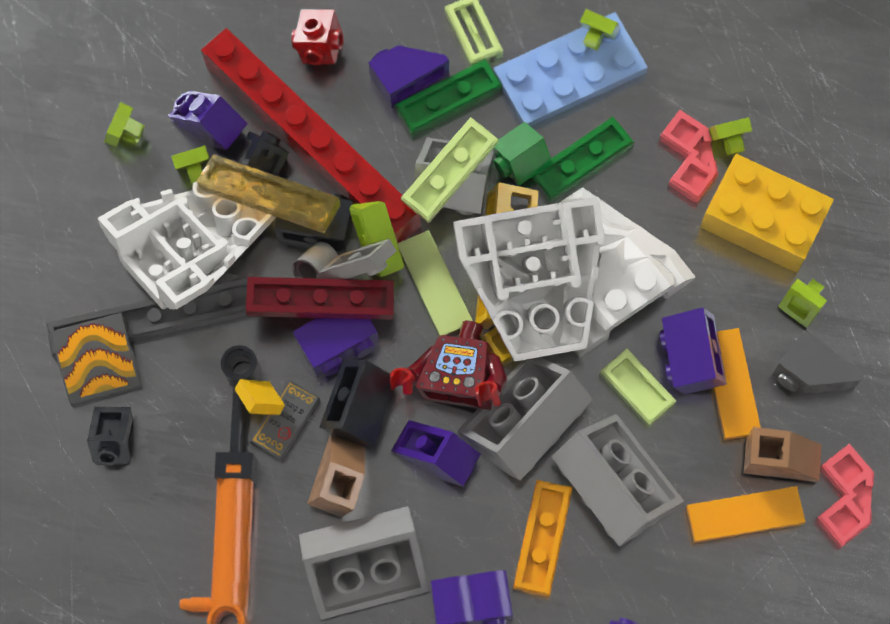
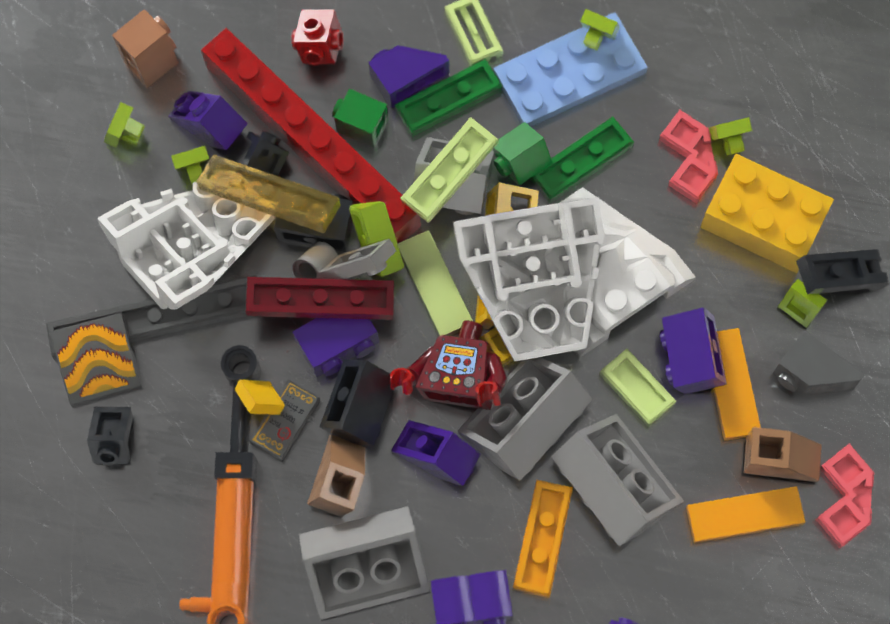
none -> nougat brick [112,9,178,88]
none -> green brick [332,88,389,147]
none -> black plate [796,249,890,295]

